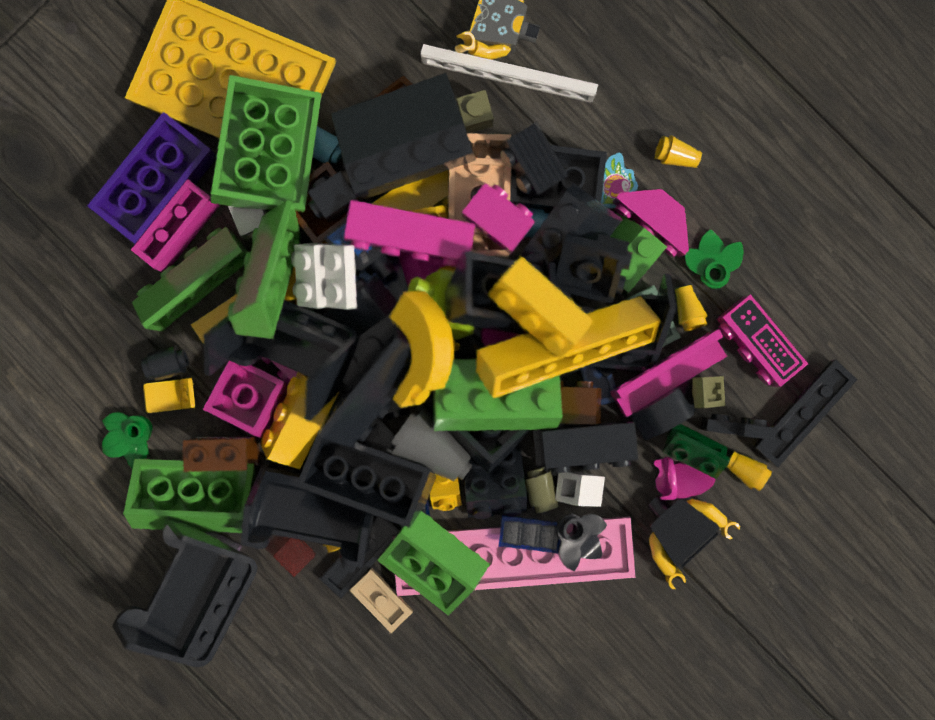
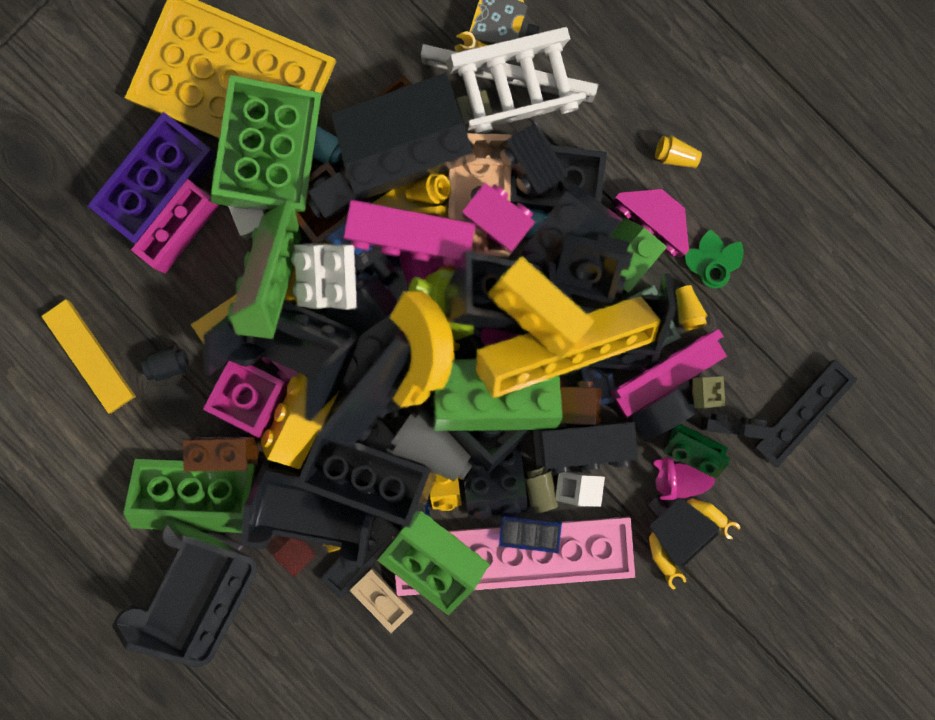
green plate [102,412,153,469] -> none
bright green slope [132,227,249,332] -> none
yellow bracket [143,378,195,413] -> none
black plate [556,514,607,571] -> none
sticker [601,153,638,208] -> none
brick [717,294,808,387] -> none
yellow cone [727,451,772,491] -> none
none -> yellow tile [41,300,136,414]
none -> yellow cone [405,173,451,204]
none -> white fence [447,27,586,134]

